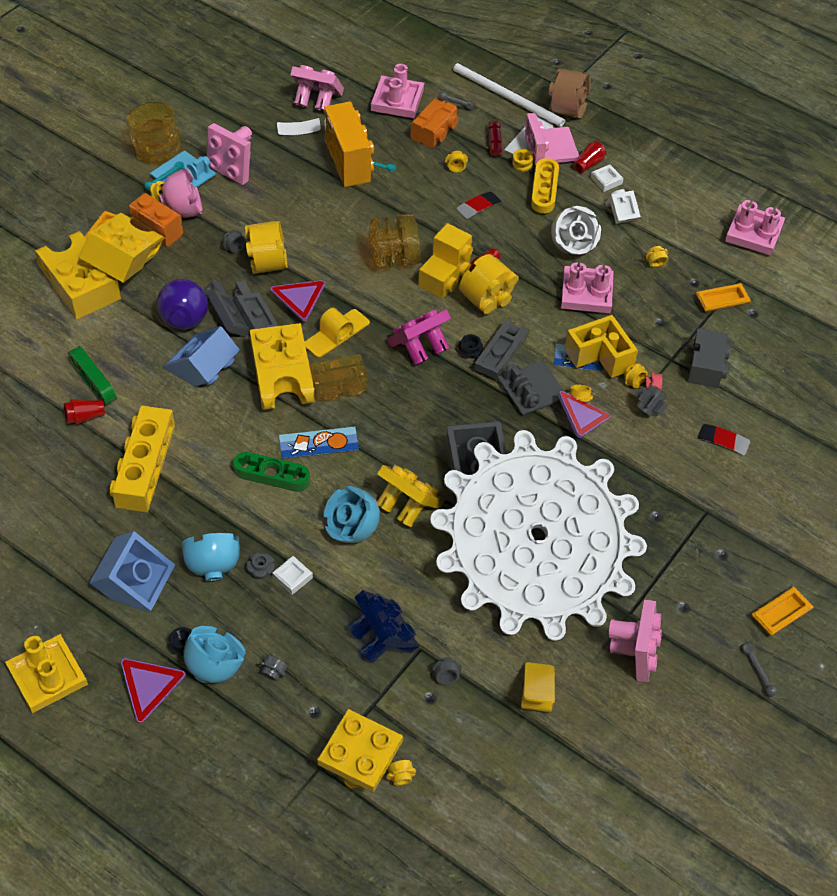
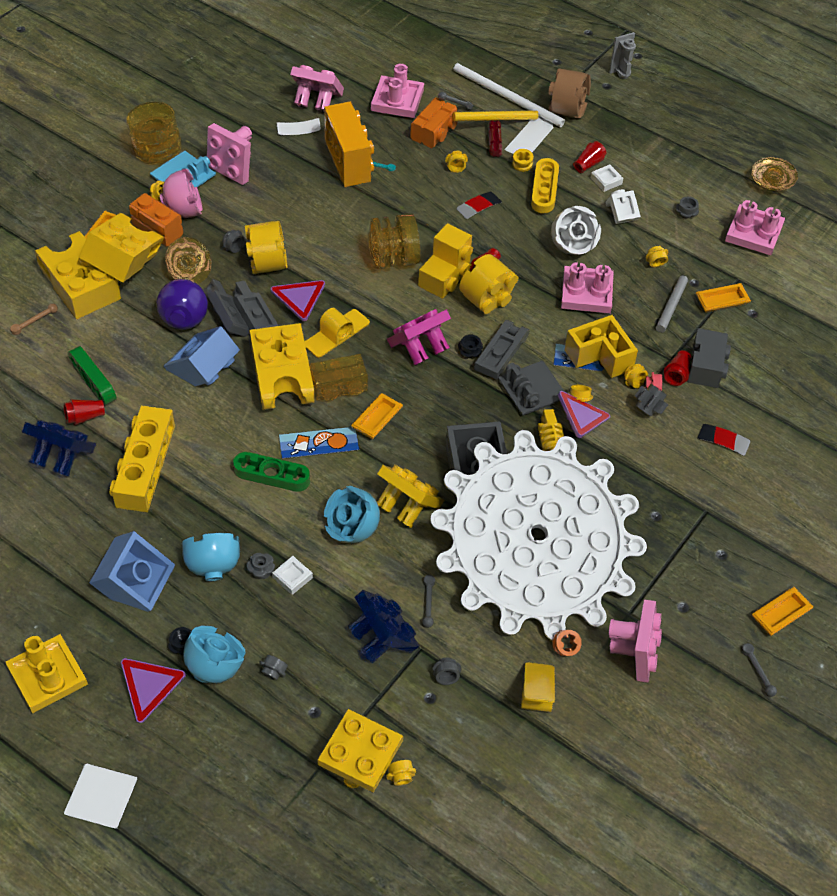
teal hinge [144,161,184,191] -> none
bright pink bracket [524,113,579,165] -> none
none -> medium nougat hinge [10,304,58,335]
none -> clear blue plate [22,419,96,476]
none -> white sticker [64,764,137,829]
none -> clear yellow dish [165,237,212,284]
none -> light orange tile [351,393,403,439]
none -> dark grey hinge [422,575,435,628]
none -> yellow bar [452,110,538,121]
none -> yellow hinge [538,409,564,451]
none -> orange bush [552,630,582,656]
none -> light grey hinge [609,32,636,79]
none -> light grey bar [656,276,688,333]
none -> red cone [664,350,691,386]
none -> dark grey plate [676,196,699,218]
none -> clear yellow dish [752,157,798,191]

